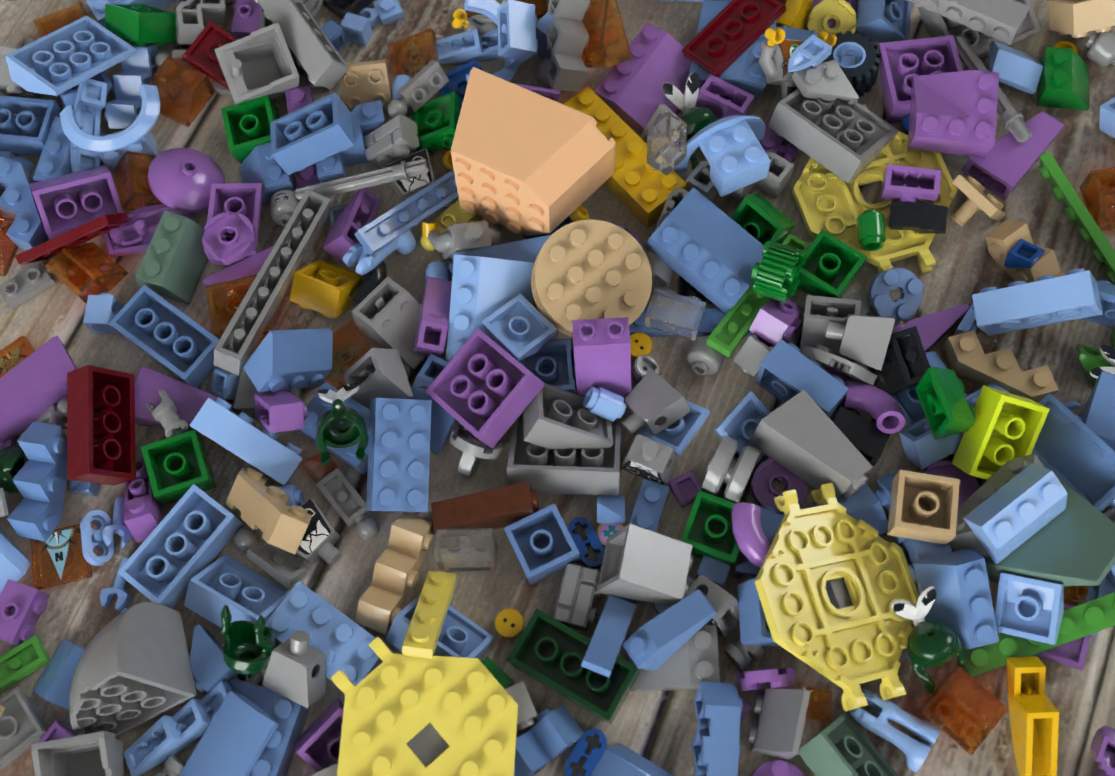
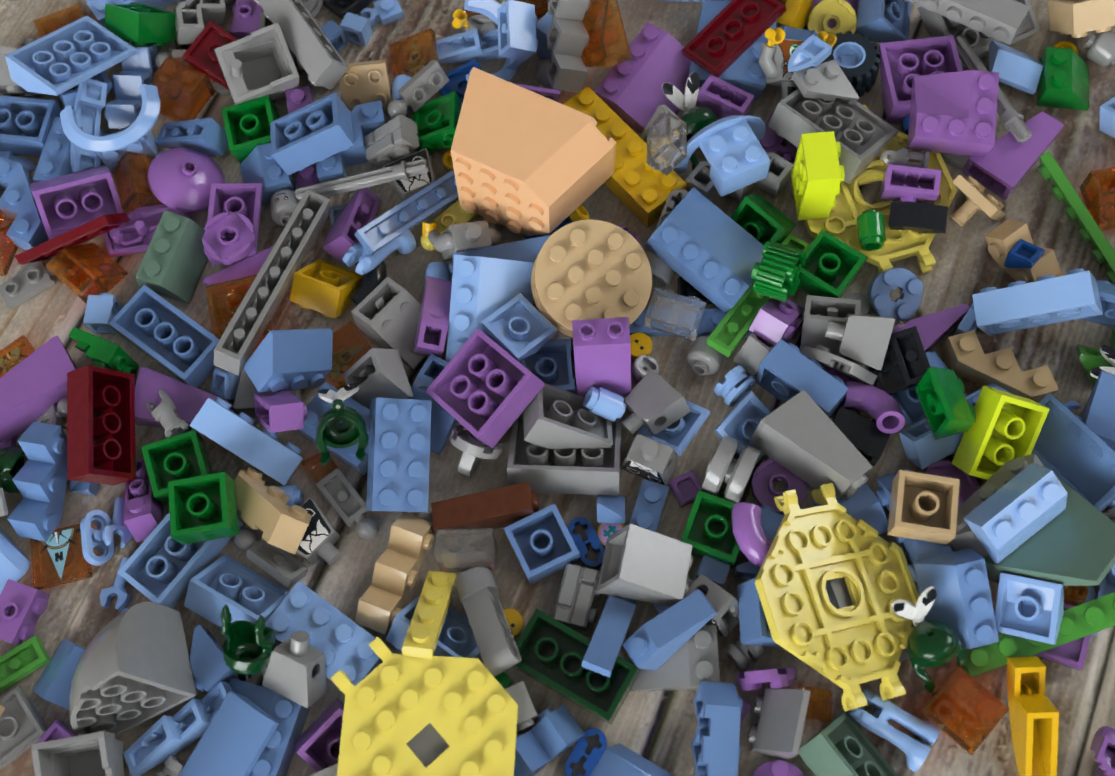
none -> green plate [69,327,139,378]
none -> medium blue slope [155,118,228,157]
none -> green brick [168,472,239,545]
none -> light grey beam [454,567,521,676]
none -> light blue wheel [714,365,756,407]
none -> neon yellow brick [791,131,845,221]
none -> light grey piece [881,147,930,168]

